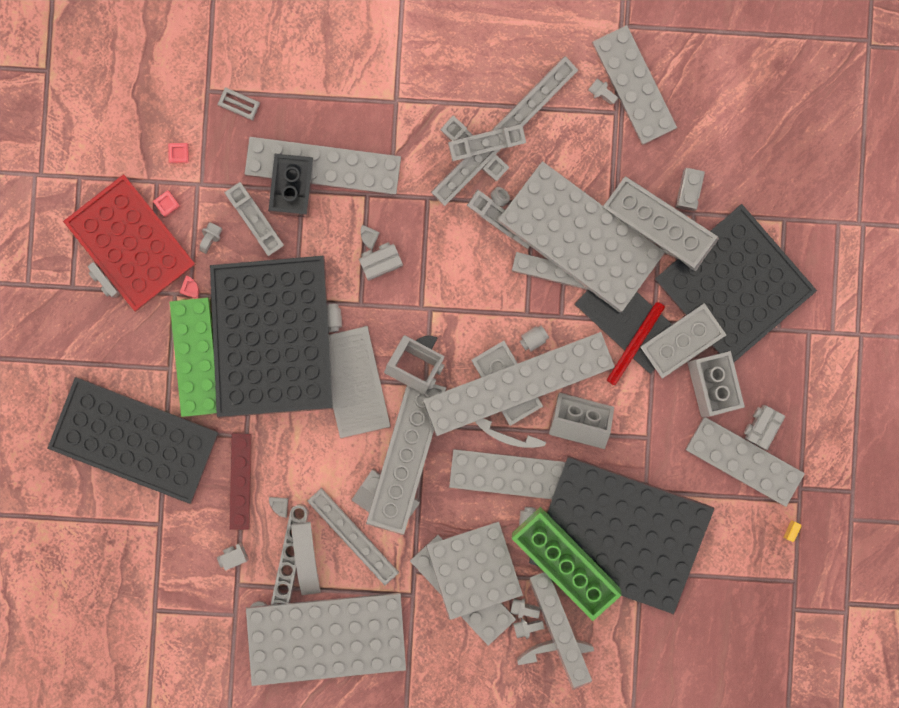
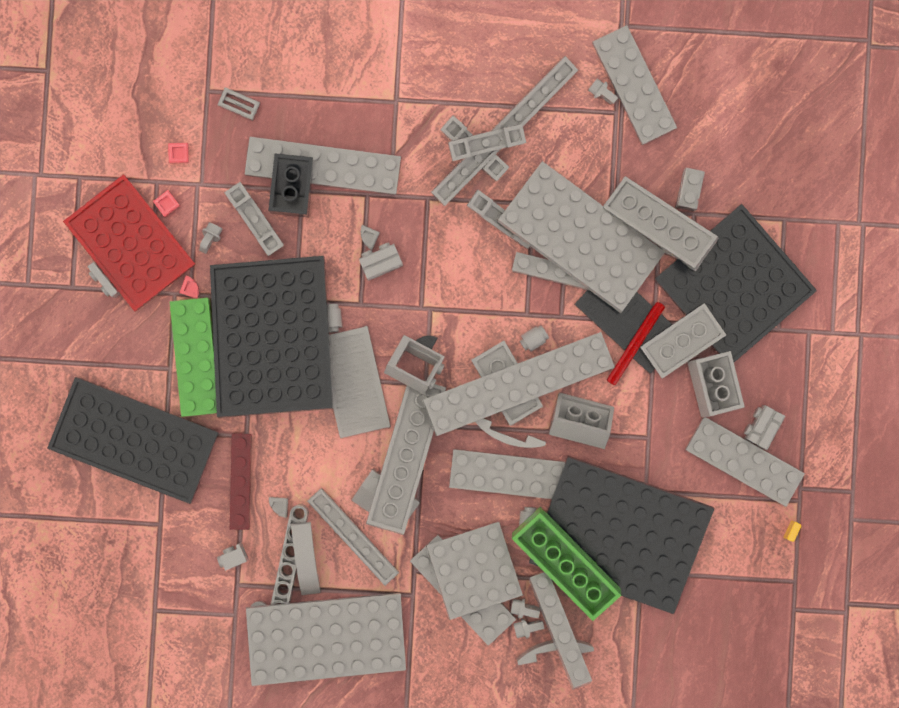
light grey tile [491,187,510,206] -> none

